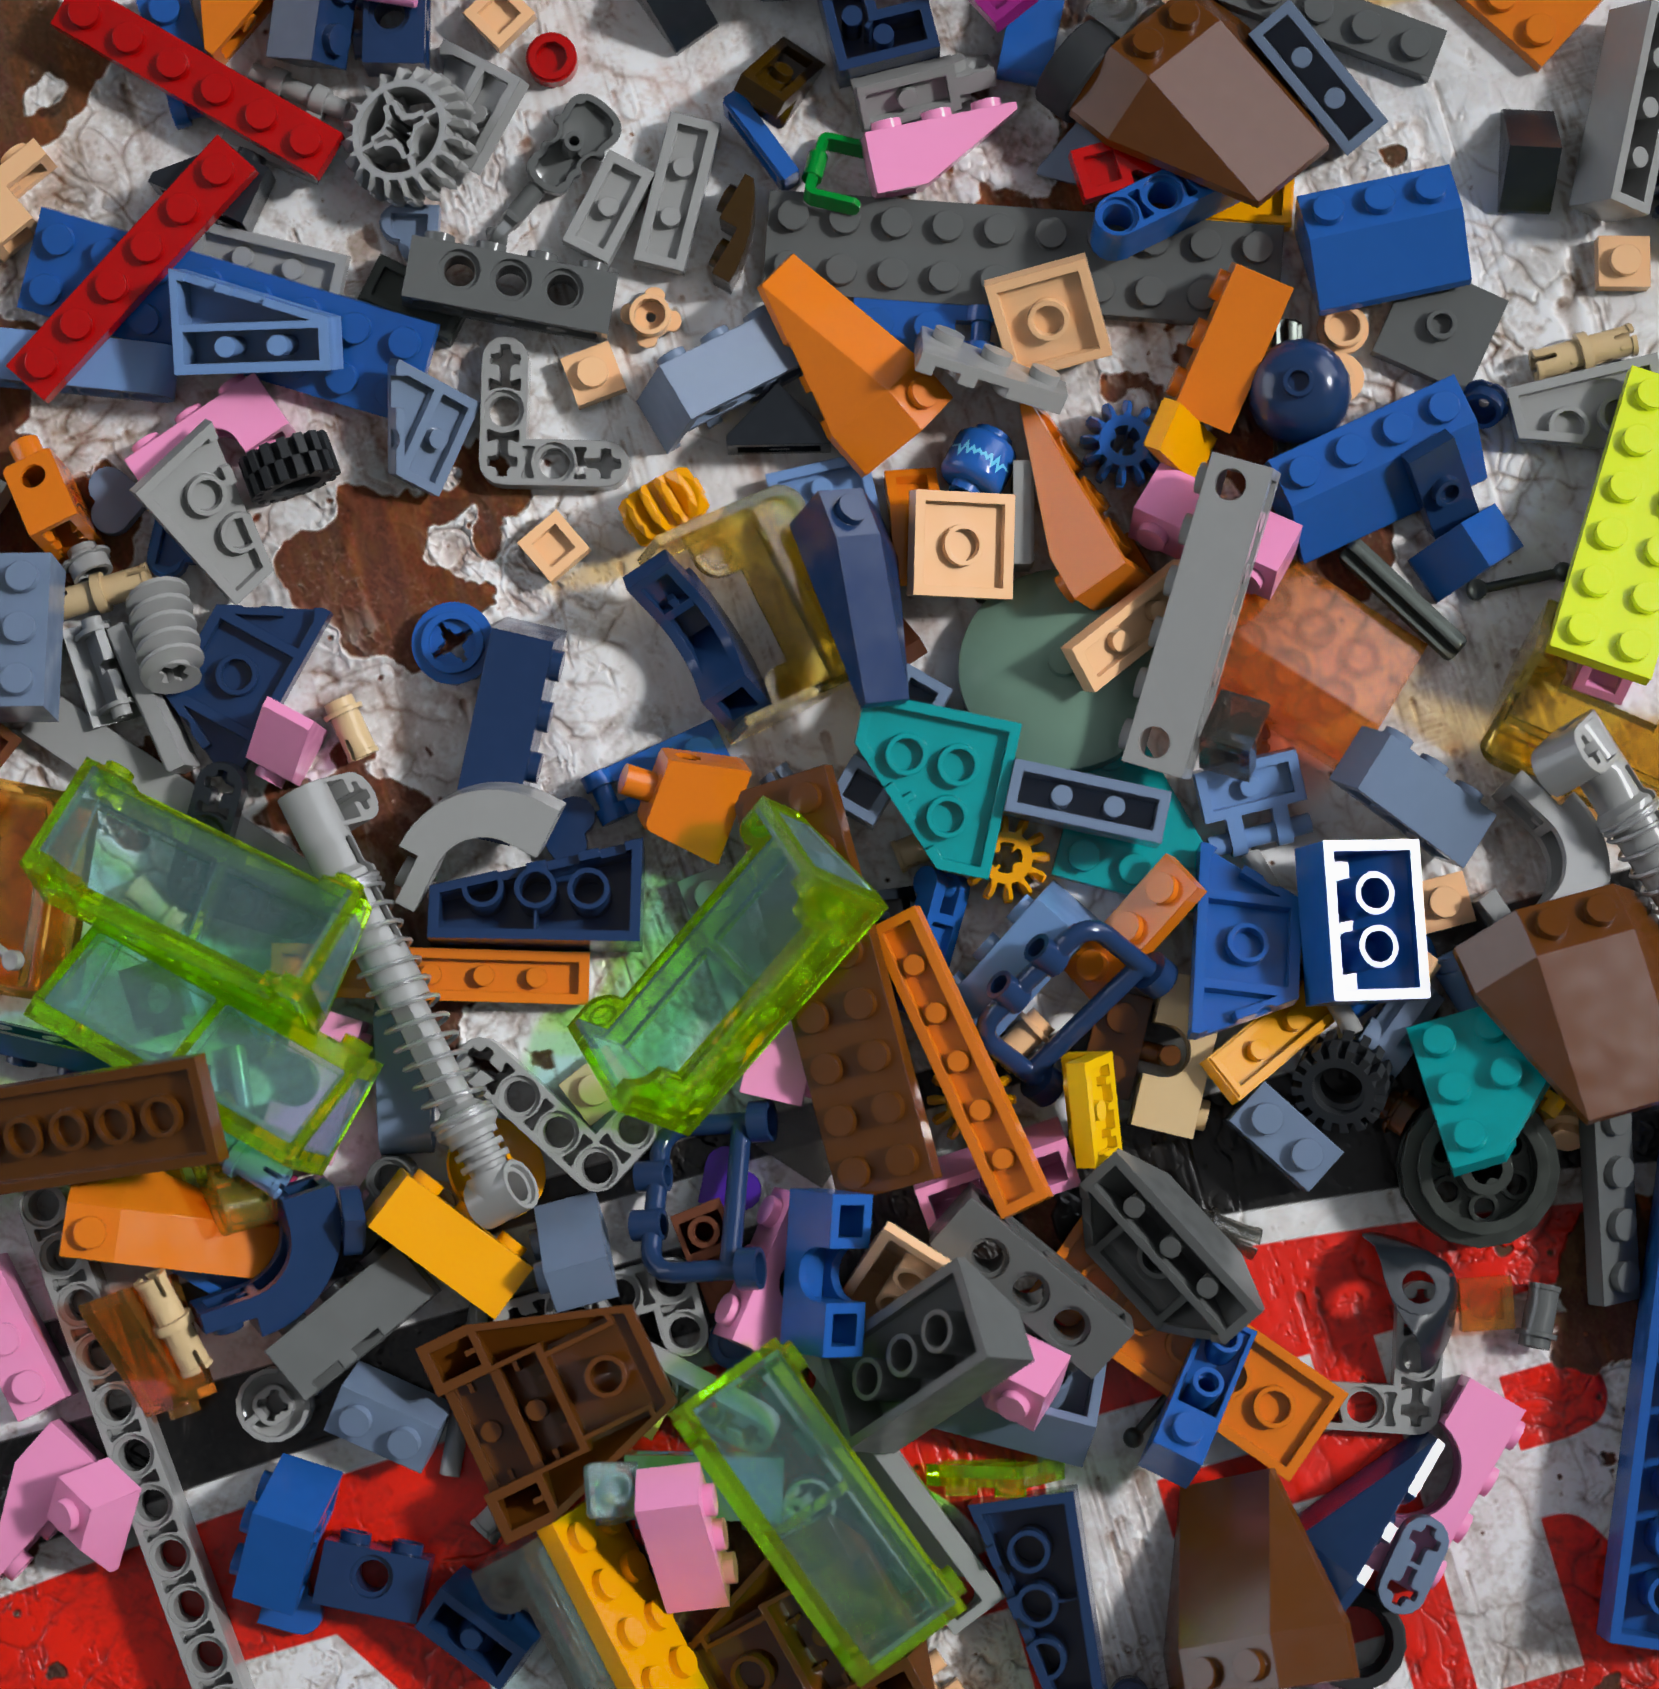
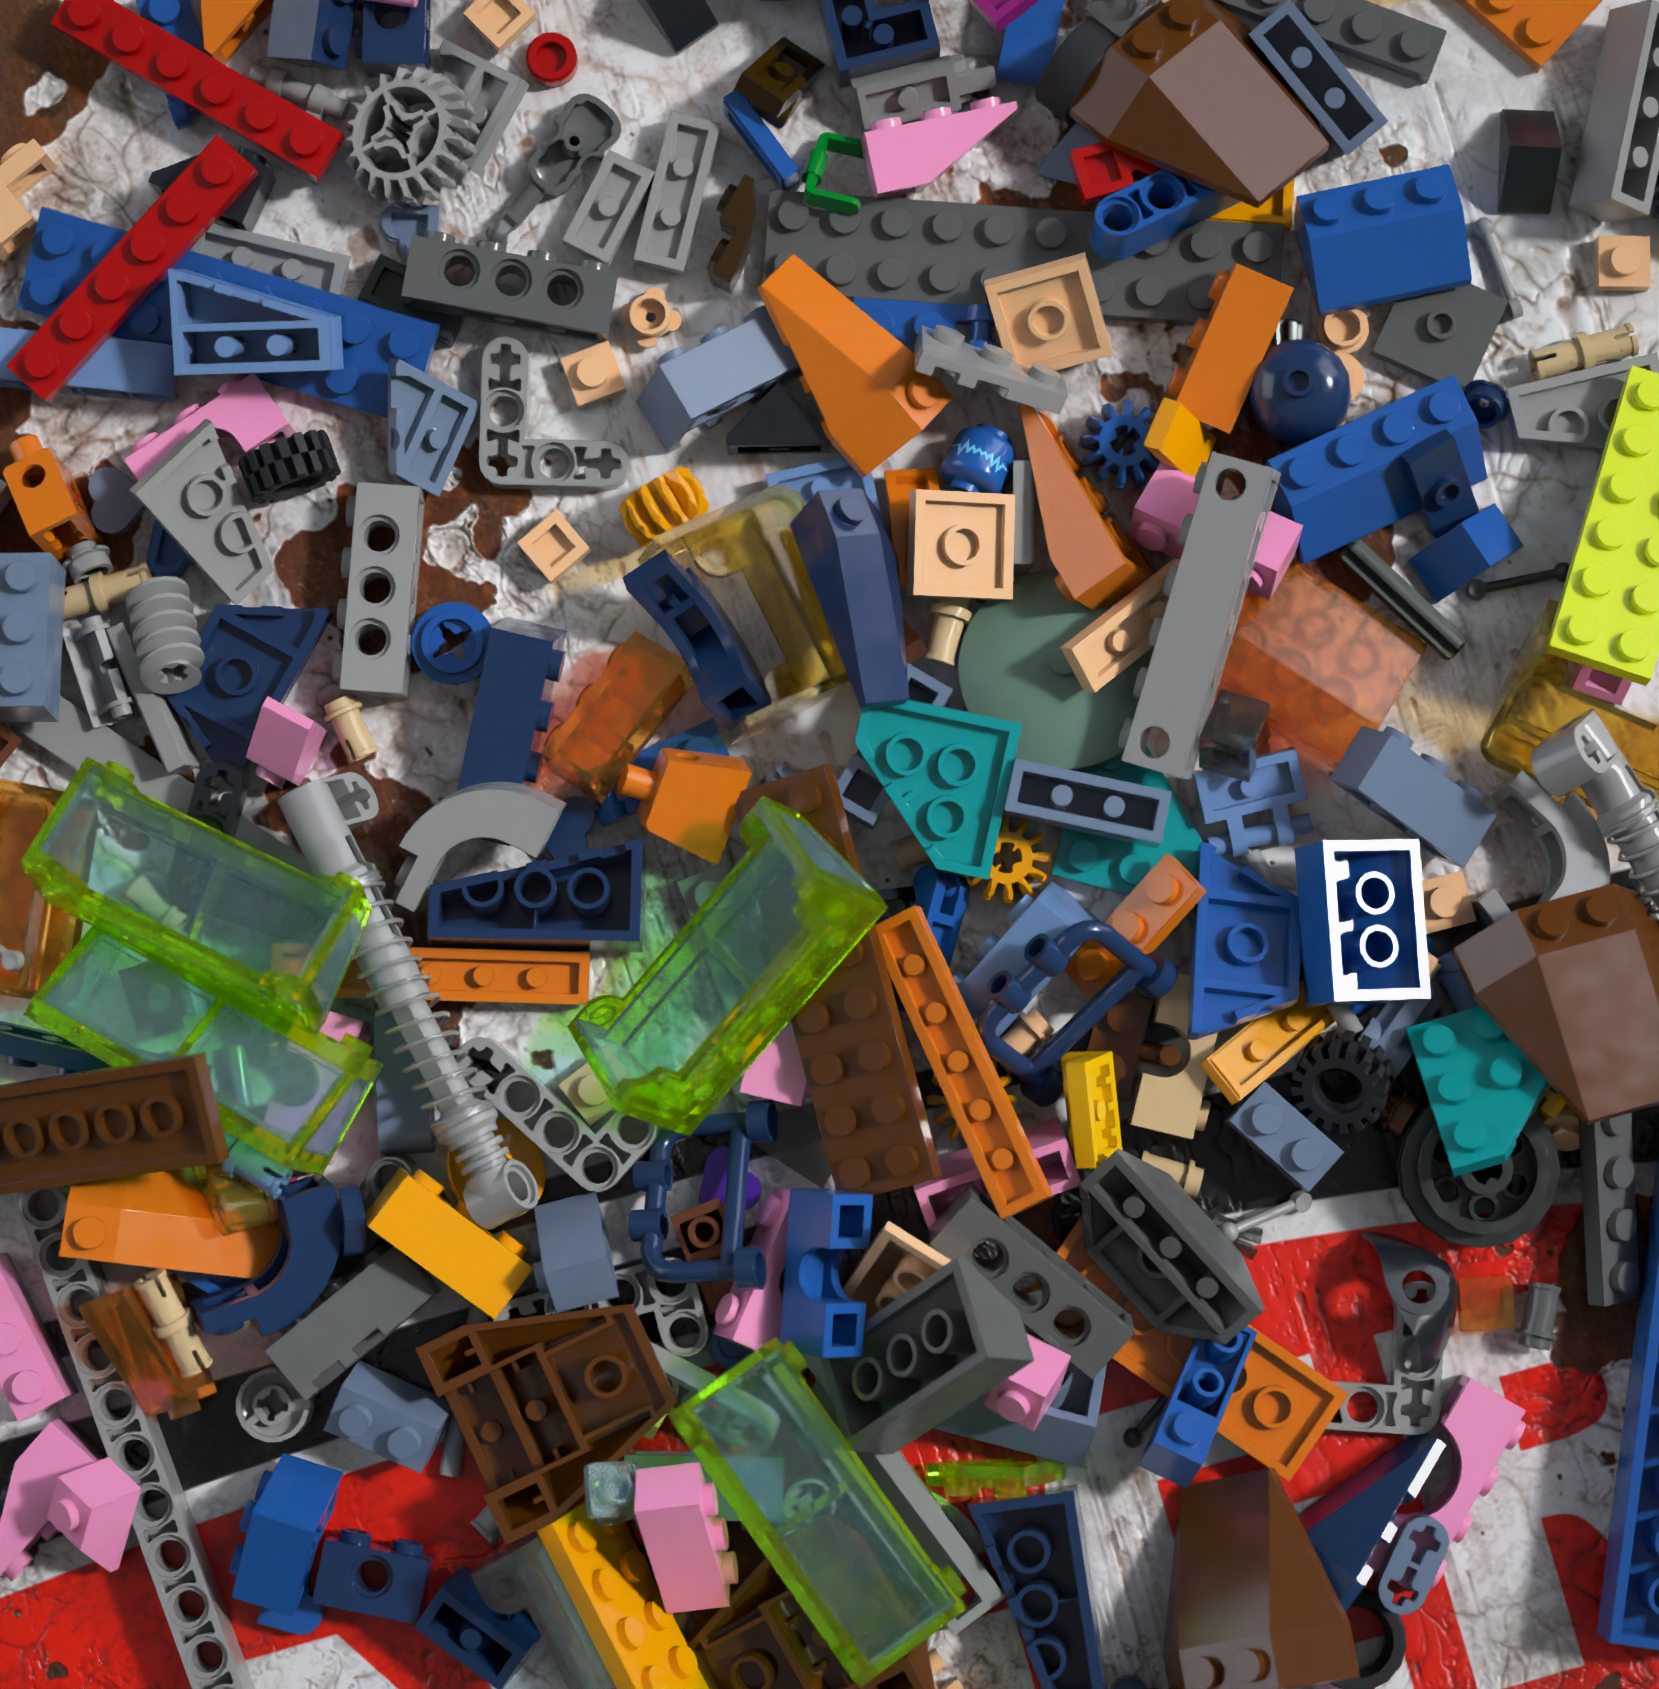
none -> light grey brick [332,482,426,700]
none -> clear orange brick [541,631,694,804]
none -> tan pin [922,597,972,669]
none -> tan pin [1141,1151,1204,1200]
none -> light grey hinge [1219,1190,1312,1242]
none -> light grey hinge [1474,217,1523,320]

